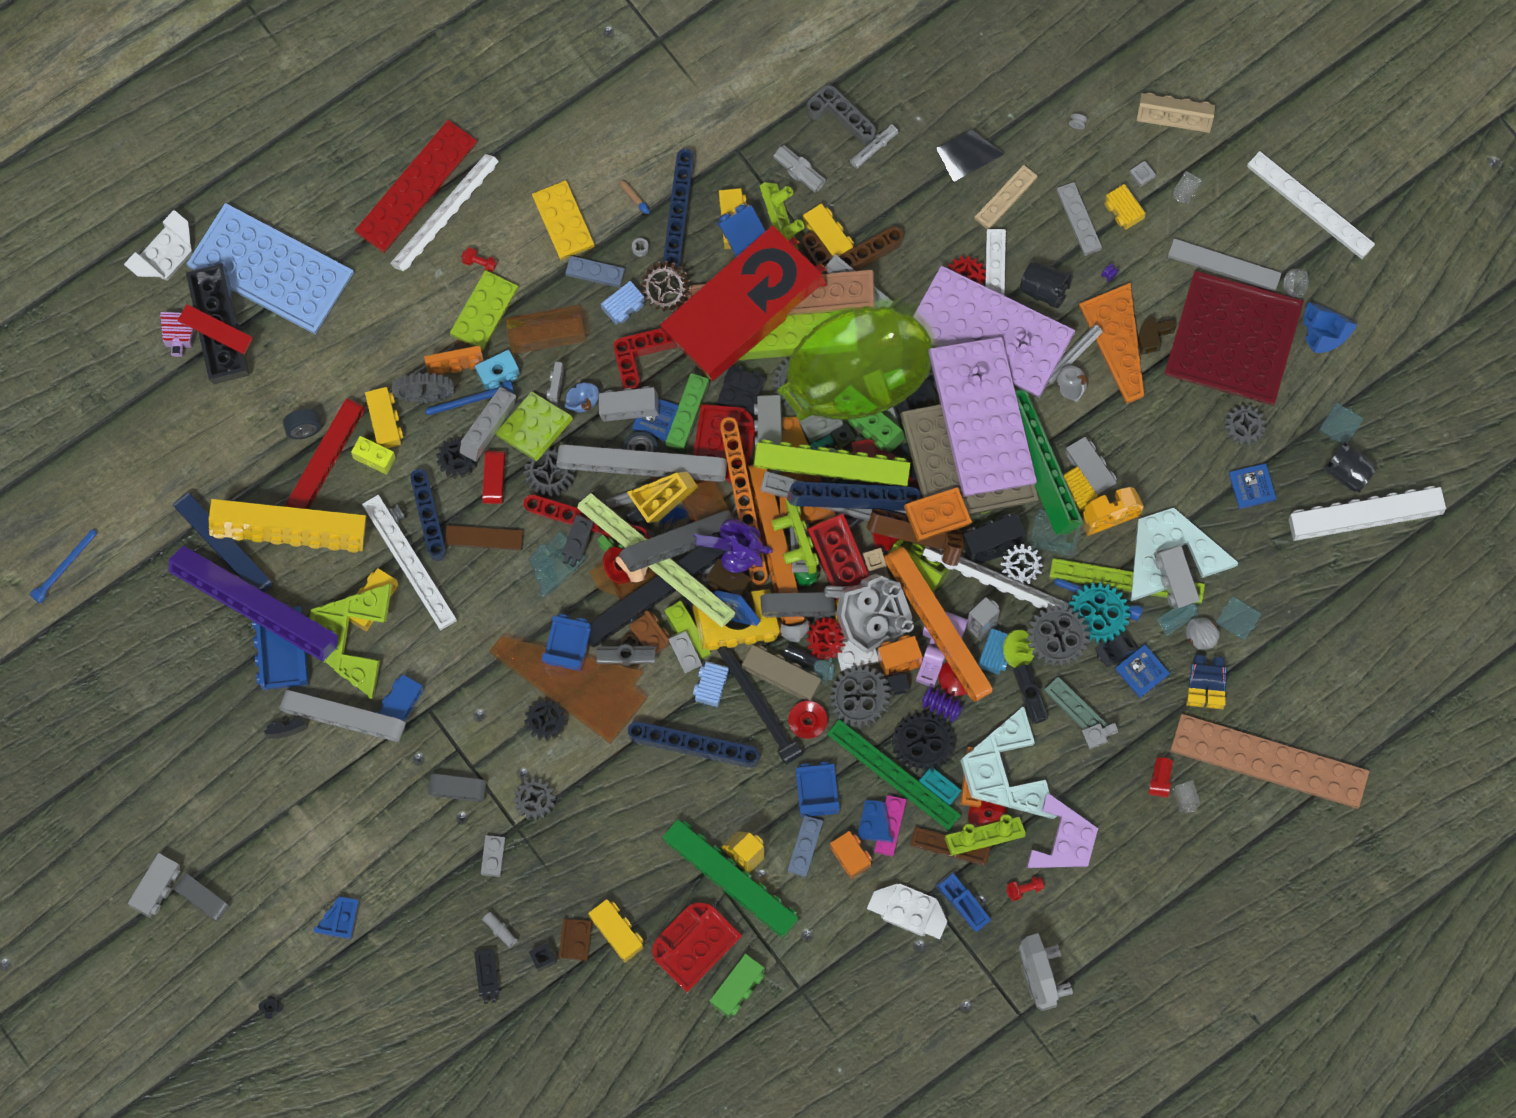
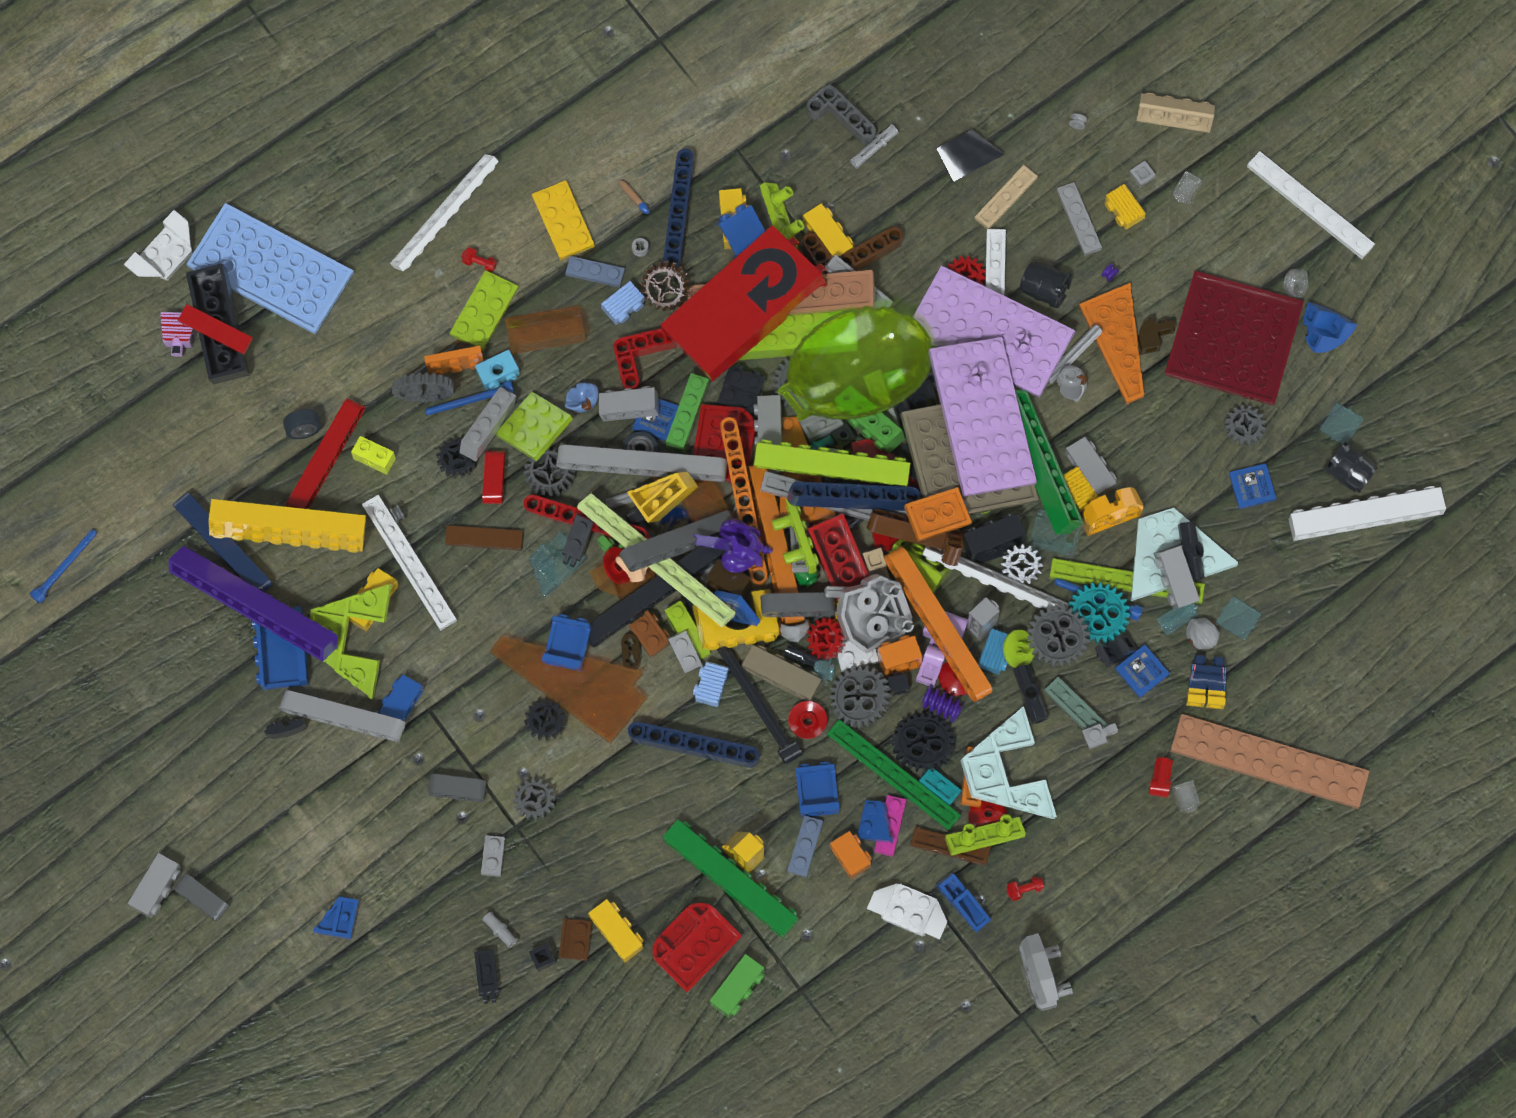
black plate [258,996,282,1019] -> none
red plate [355,120,477,254] -> none
yellow brick [365,387,403,448] -> none
dark blue beam [410,469,446,561] -> none
light grey plate [547,362,564,407] -> none
dark grey piece [597,644,655,666] -> none
light grey piece [773,145,826,193] -> none
lavender wing [1026,794,1098,868] -> none
light grey tile [1168,239,1281,292] -> none
none -> black piece [1178,521,1205,581]

